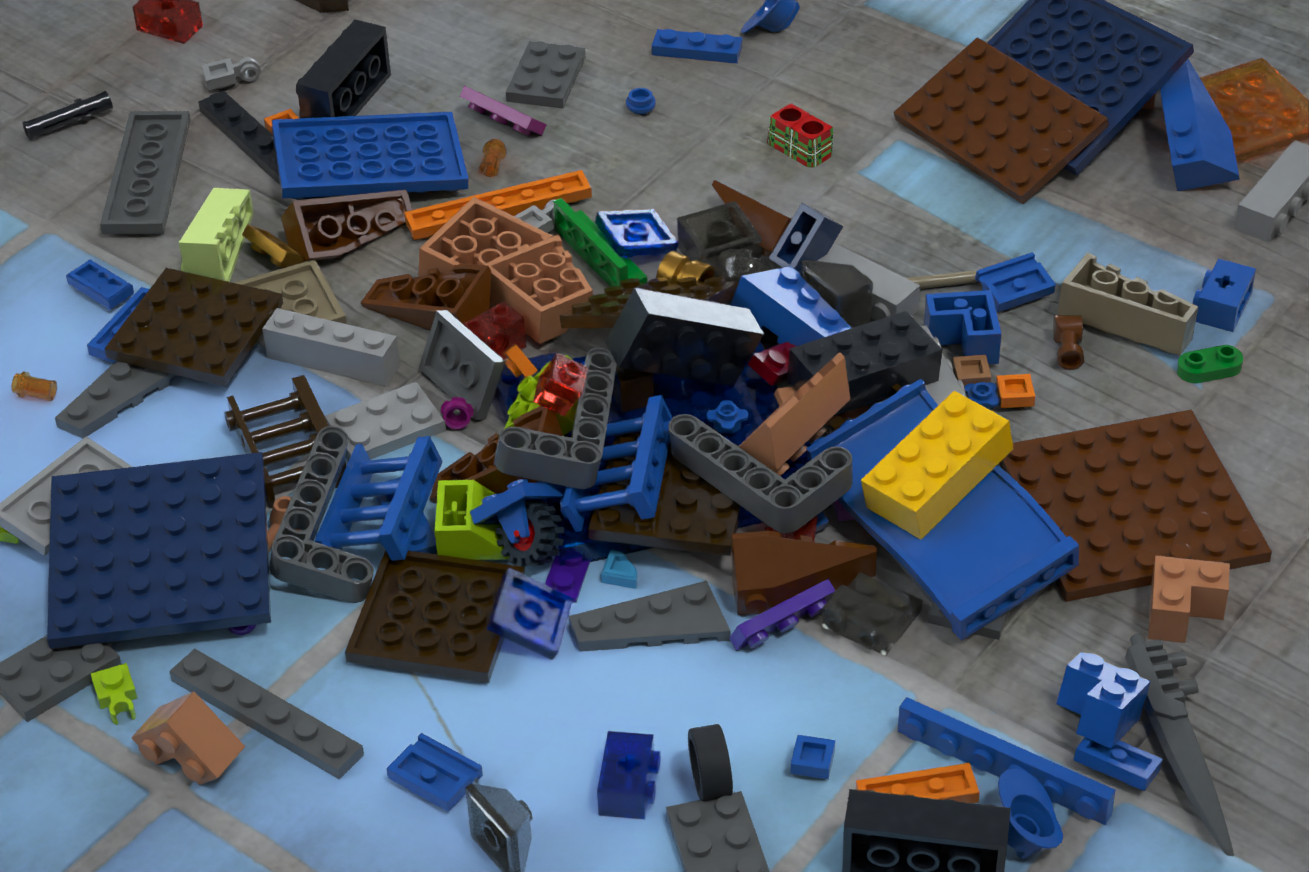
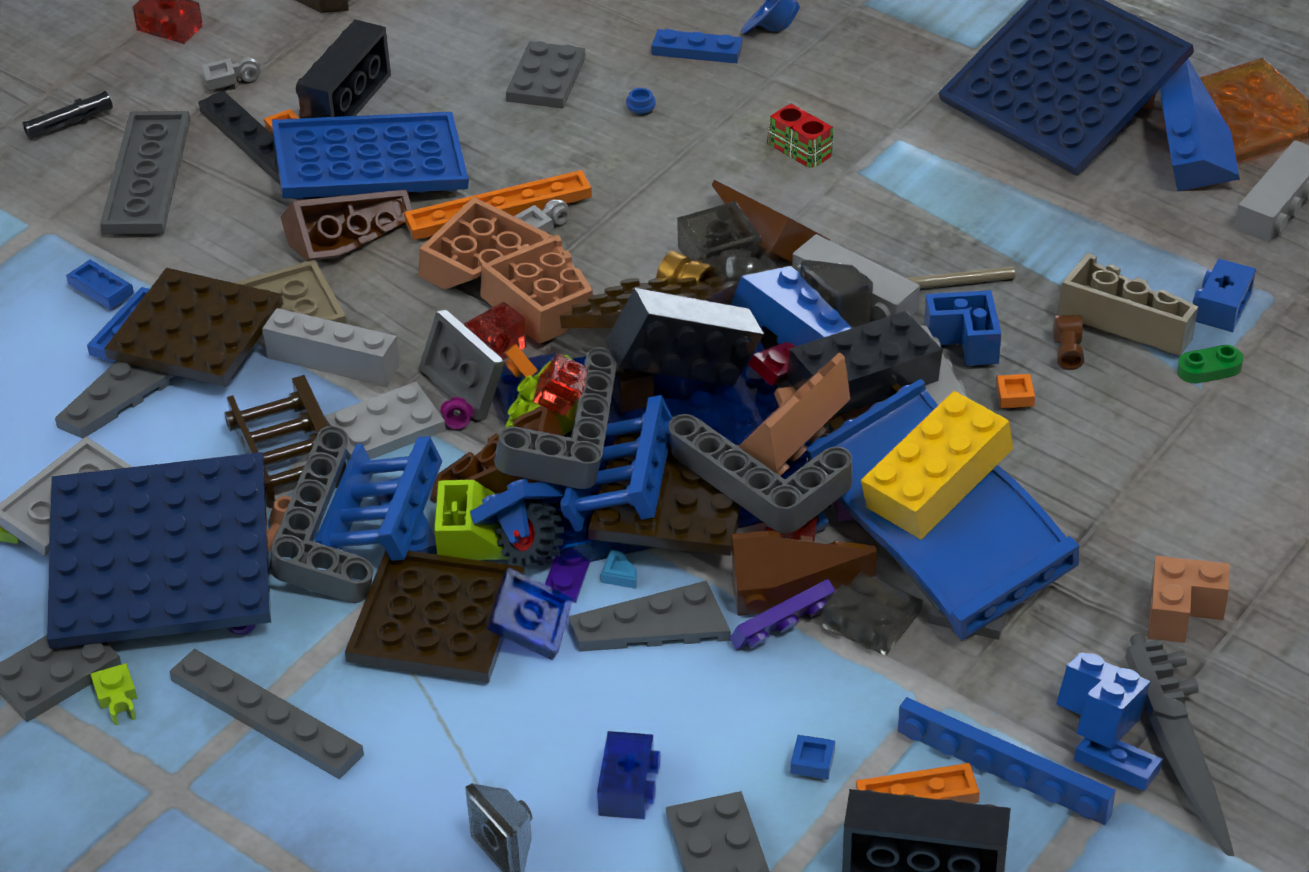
clear orange pin [11,371,57,401] -> none
nougat brick [131,691,245,785] -> none
yellowish green wedge [179,188,254,282] -> none
pearl gold plate [242,224,306,268] -> none
reddish brown wedge [361,263,491,336] -> none
blue plate [386,733,483,812] -> none
magenta plate [459,86,547,136] -> none
clear orange pin [479,139,507,177] -> none
green fence [553,198,648,287] -> none
clear blue plate [595,209,679,258] -> none
black tyre [688,724,733,801] -> none
blue plate [707,400,748,434] -> none
dark blue slope [769,203,844,272] -> none
reddish brown plate [893,37,1109,204] -> none
medium nougat plate [952,355,991,387] -> none
blue plate [964,382,1000,410] -> none
blue plate [975,252,1056,312] -> none
blue piece [998,768,1063,859] -> none
reddish brown plate [999,409,1272,602] -> none

